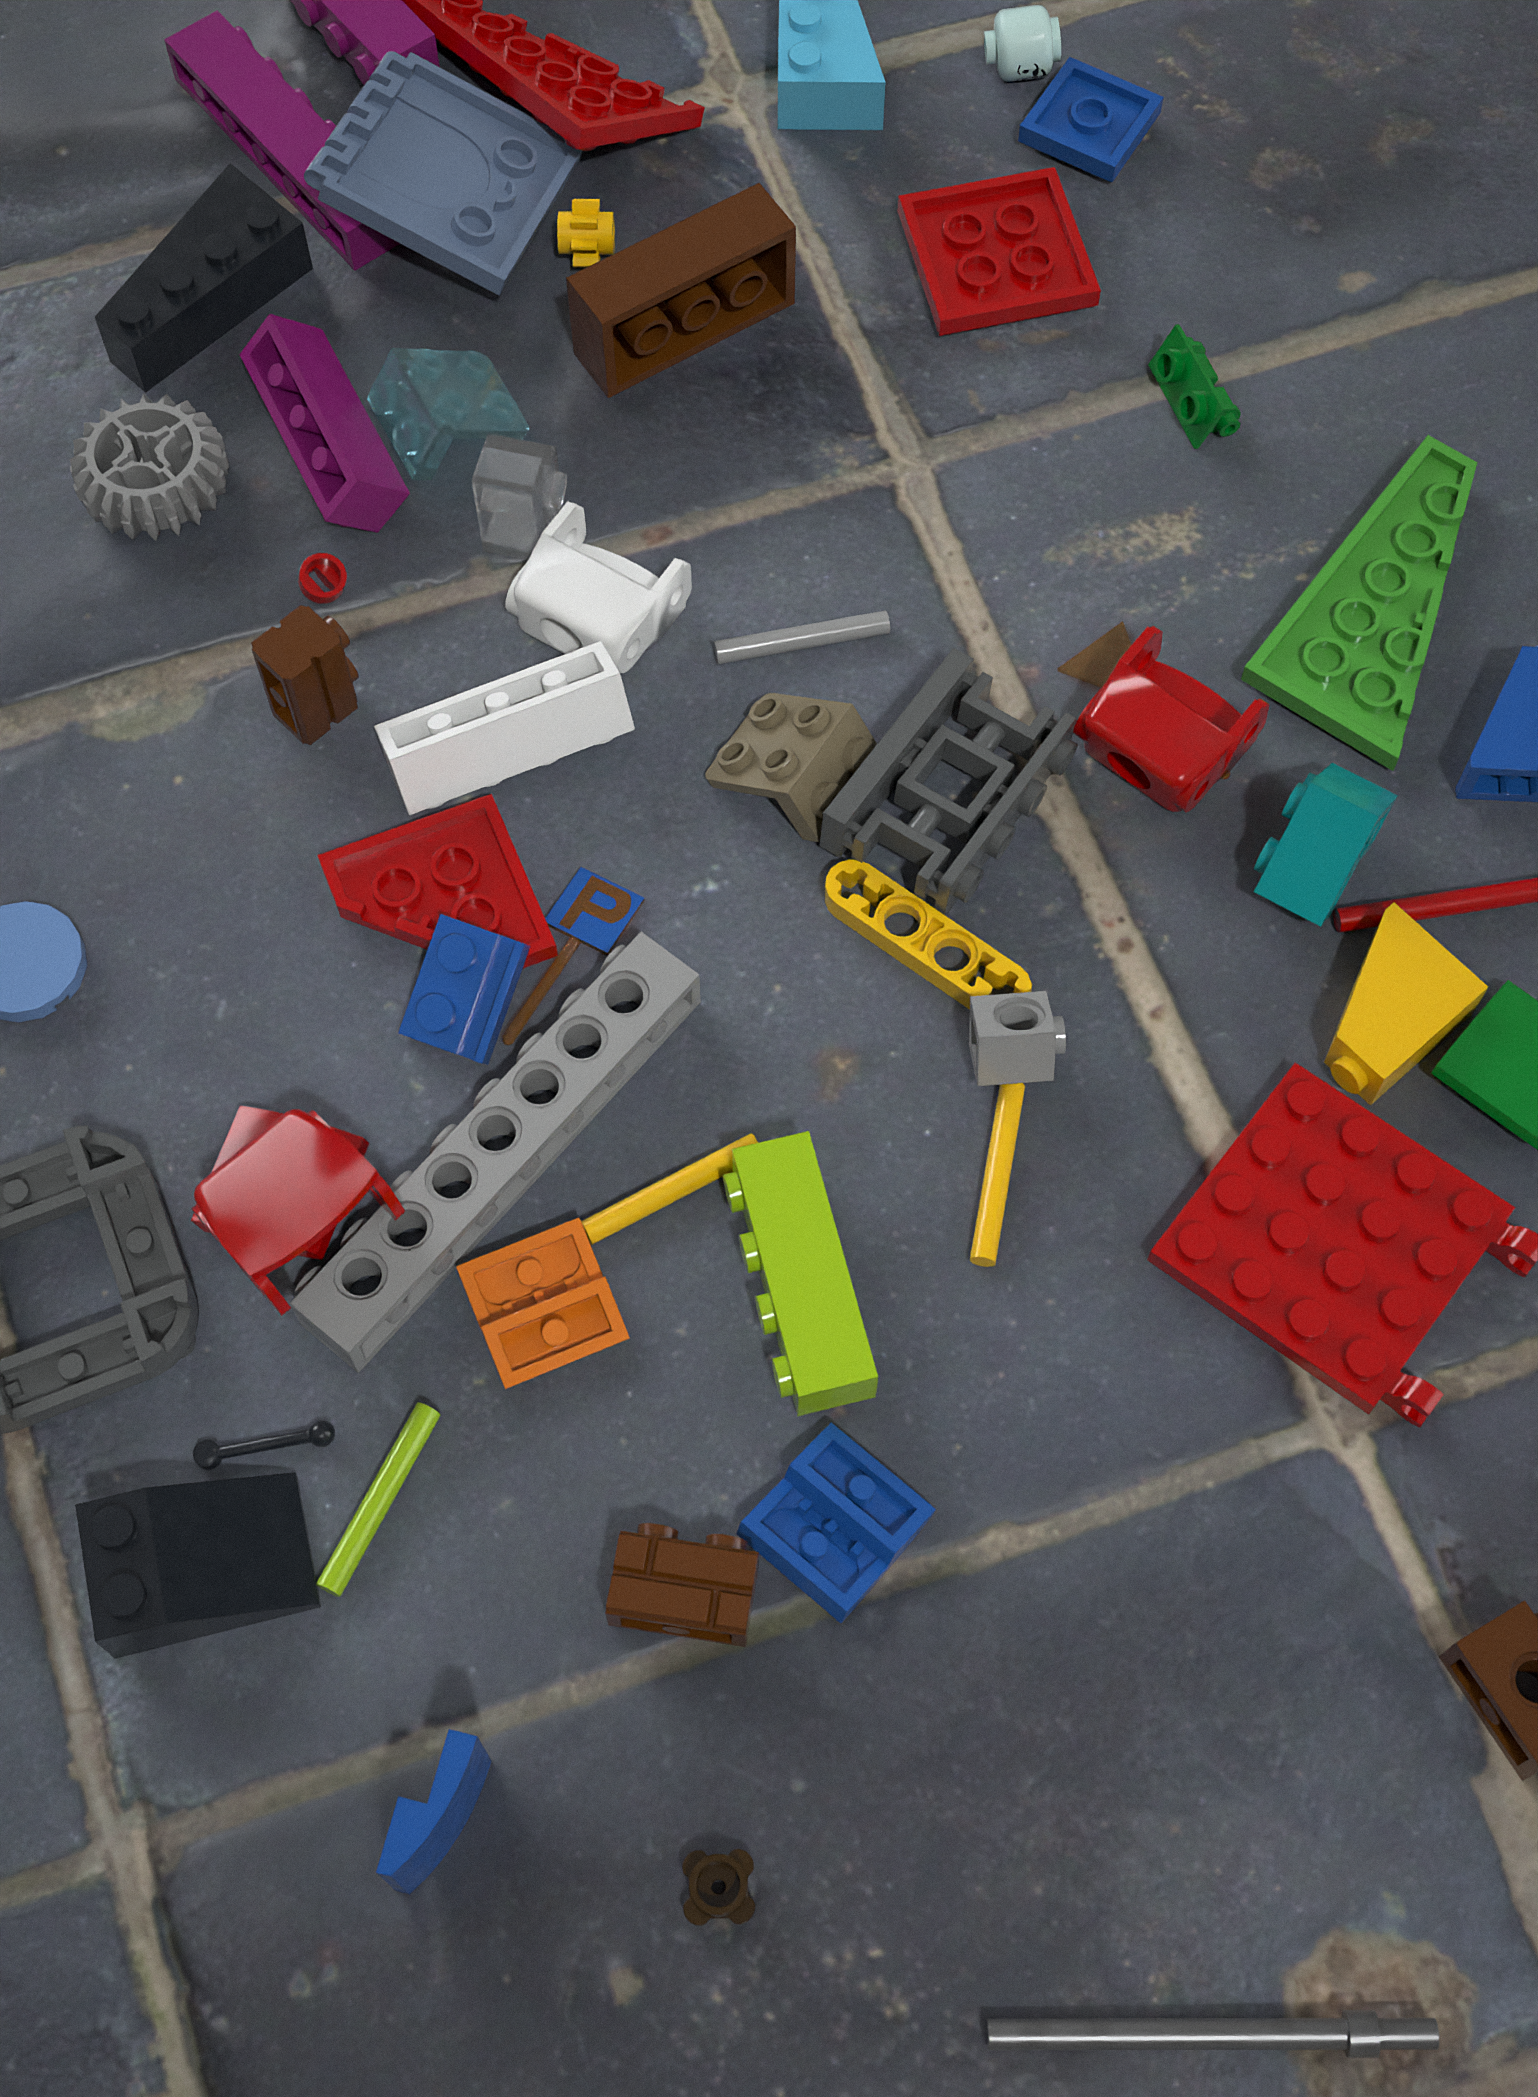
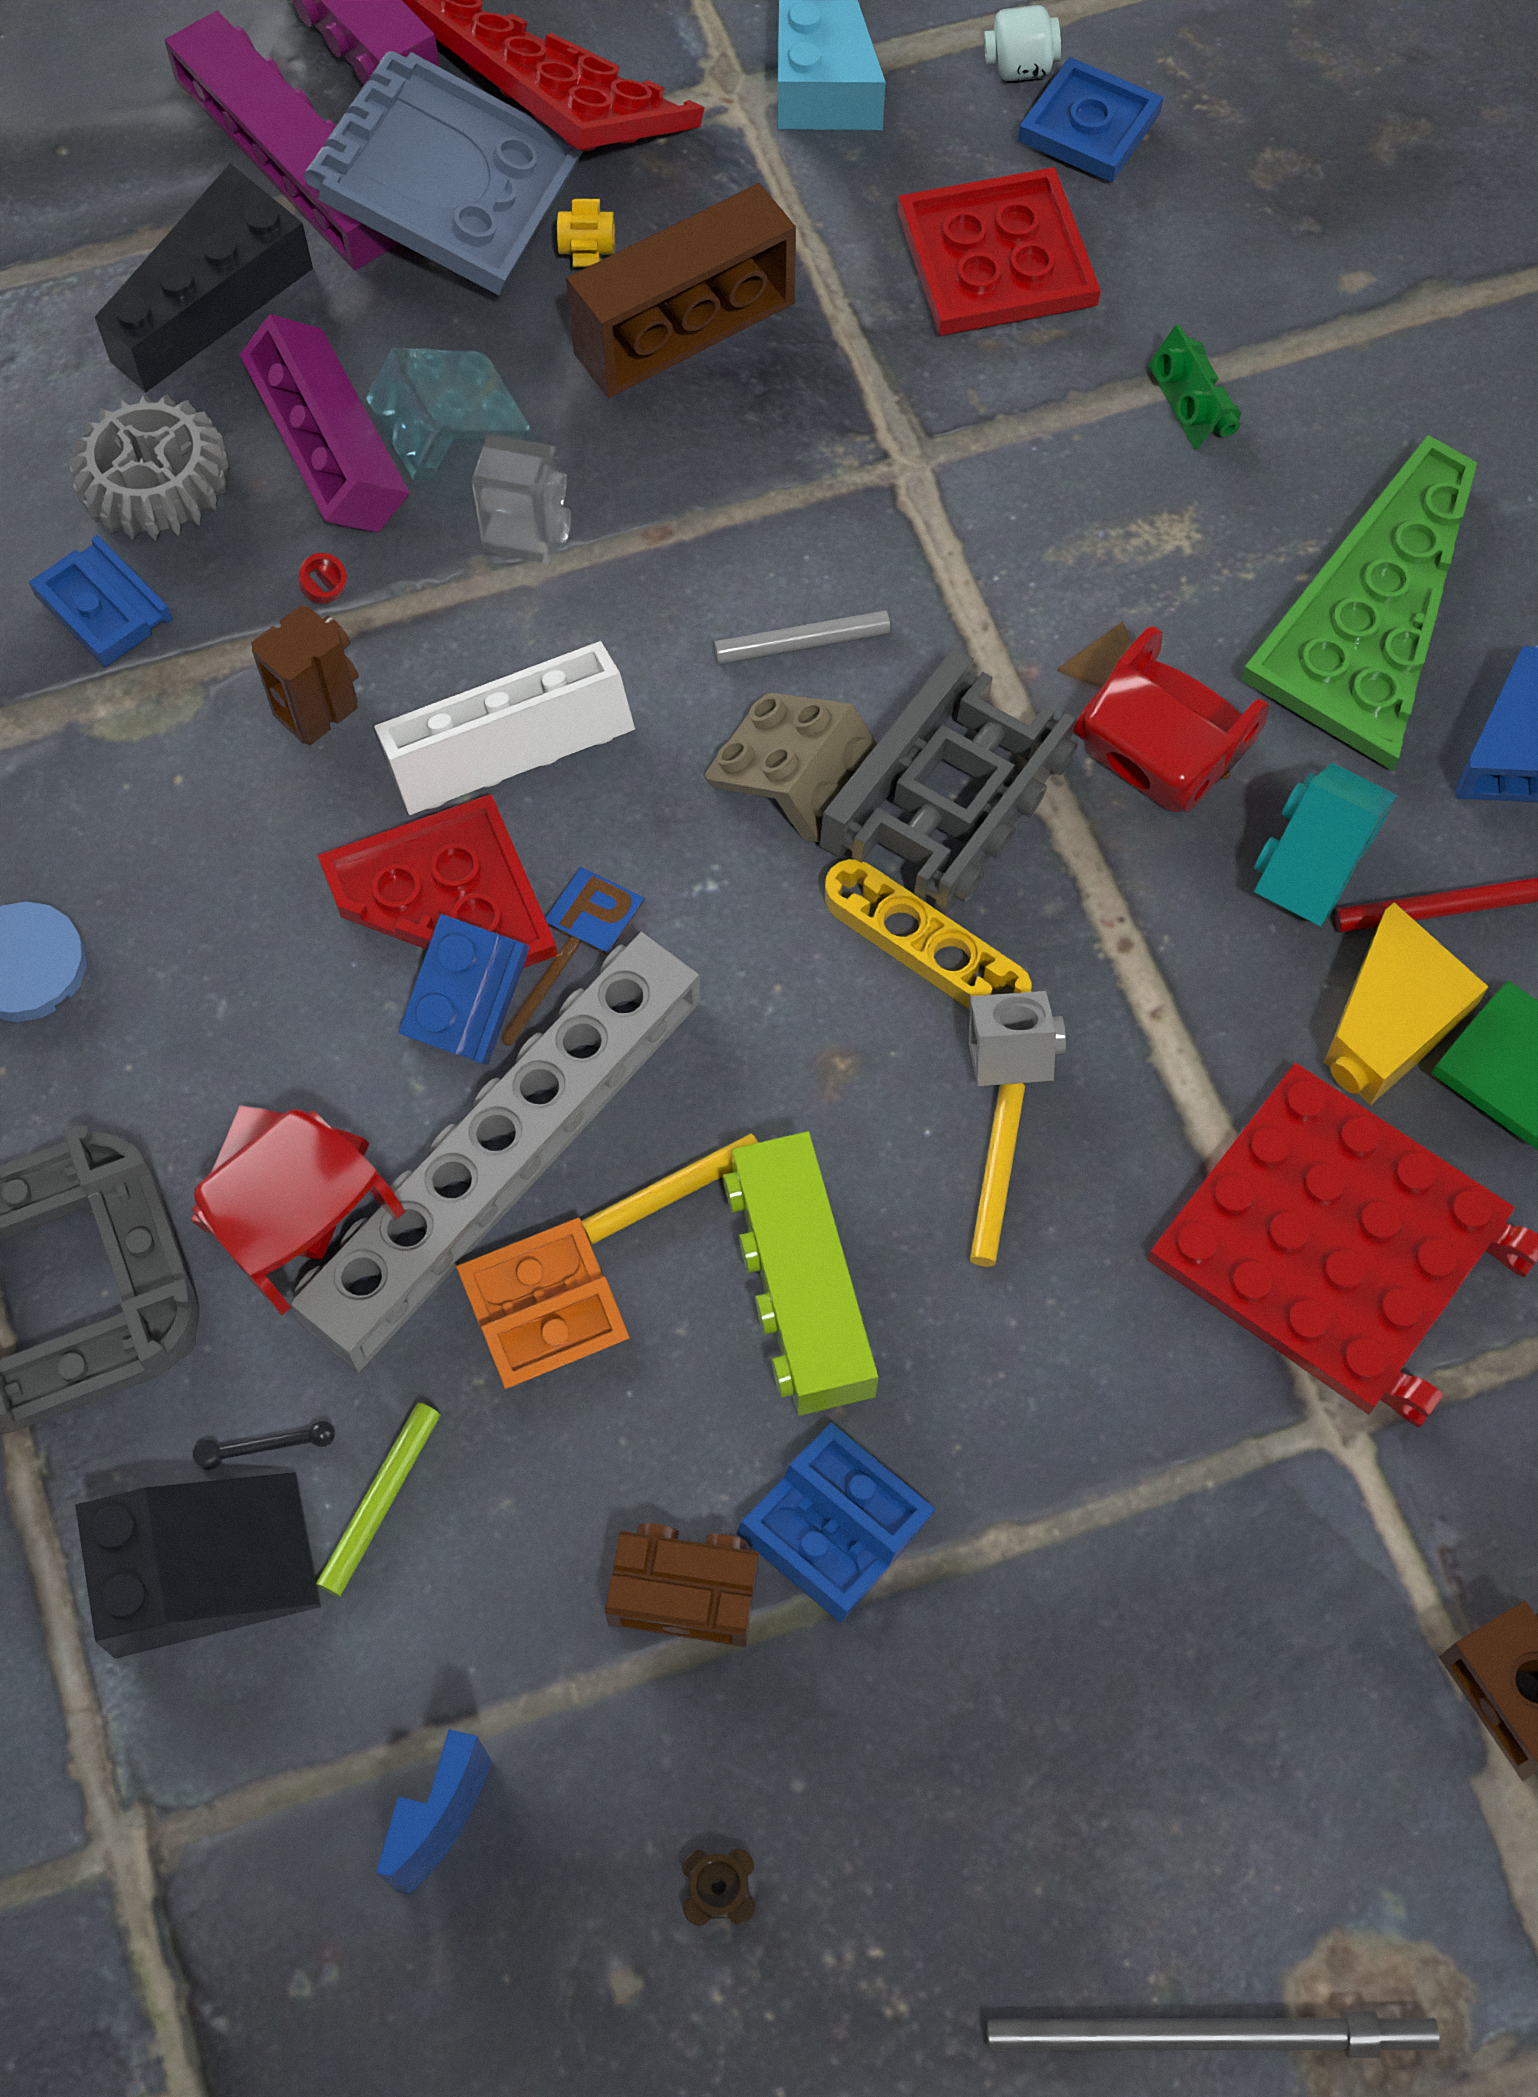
white piece [505,501,692,673] -> none
none -> blue plate [29,535,173,668]

